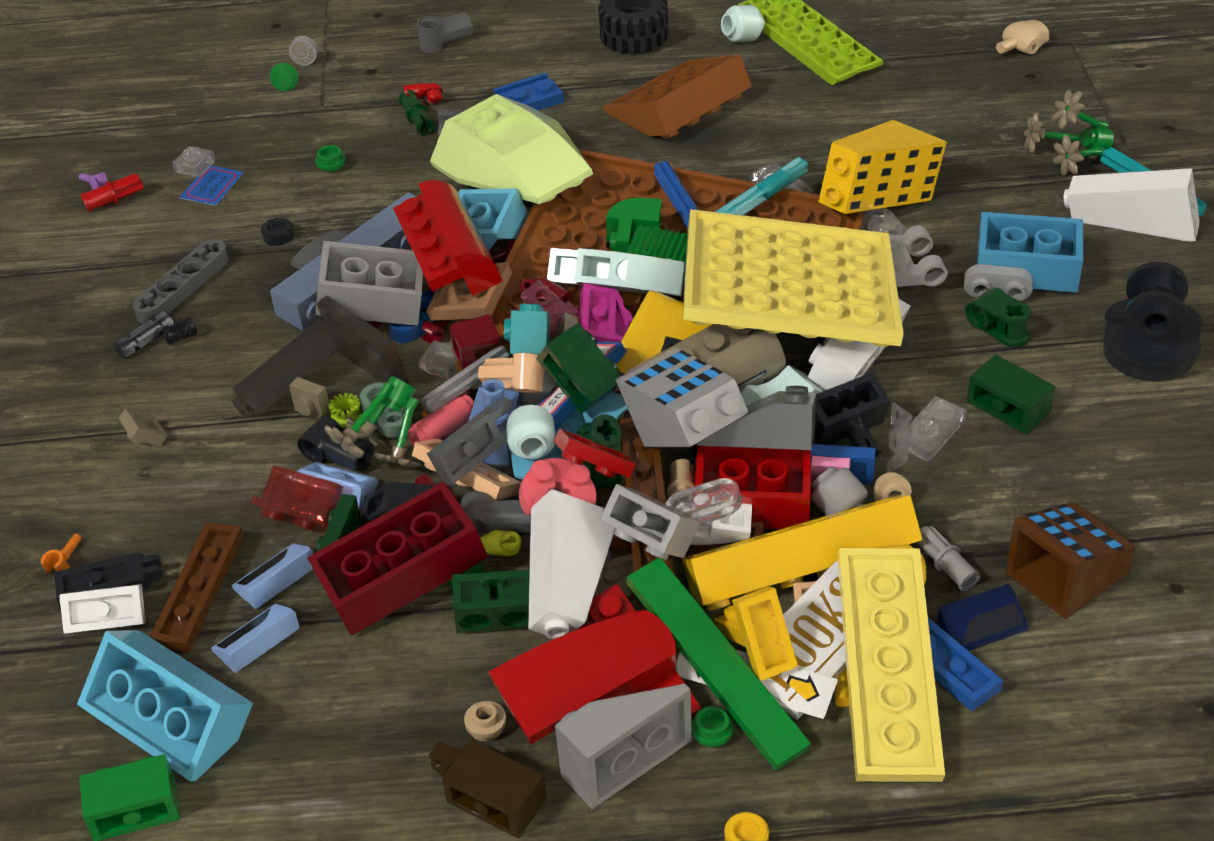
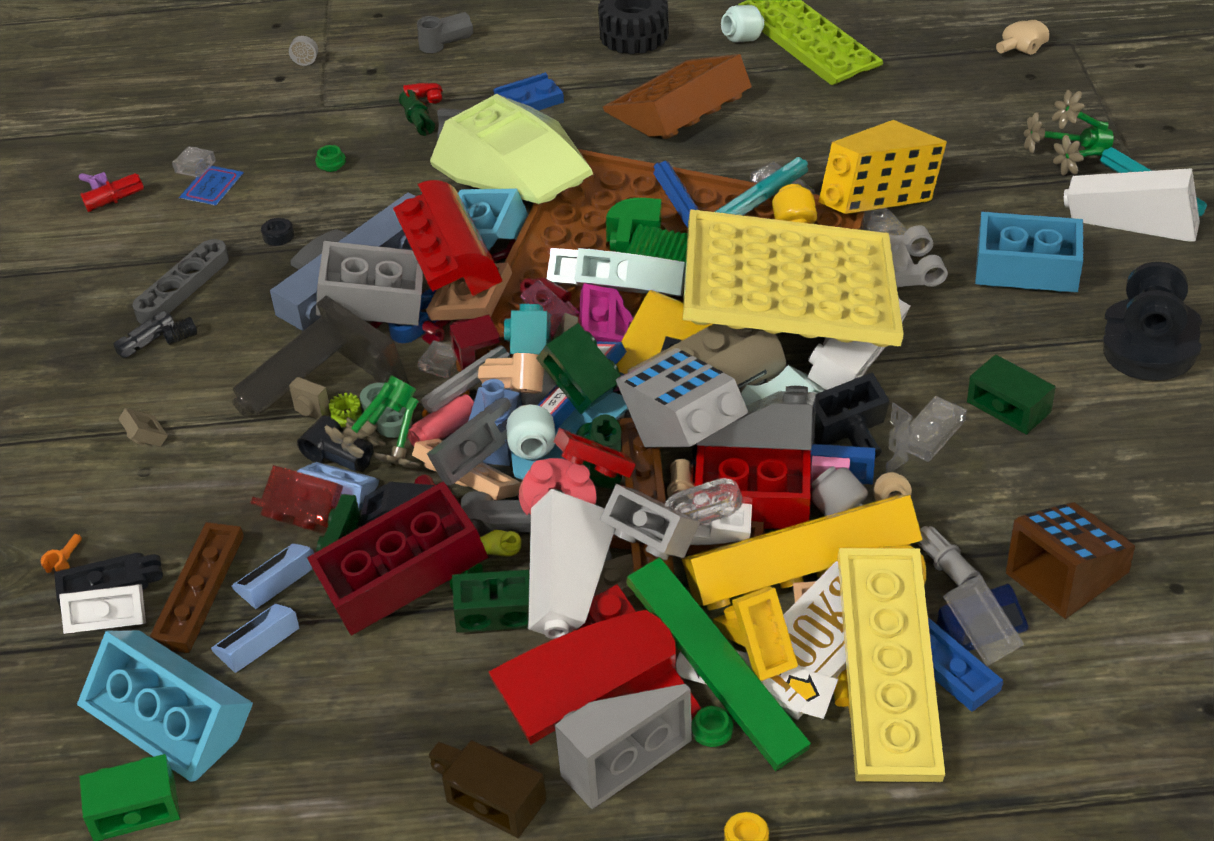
green plate [270,62,298,91] -> none
tan plate [464,701,506,741] -> none
light grey plate [964,264,1033,301] -> none
dark green piece [965,287,1031,347] -> none
none -> yellow head [772,184,817,224]
none -> clear tile [943,575,1025,667]

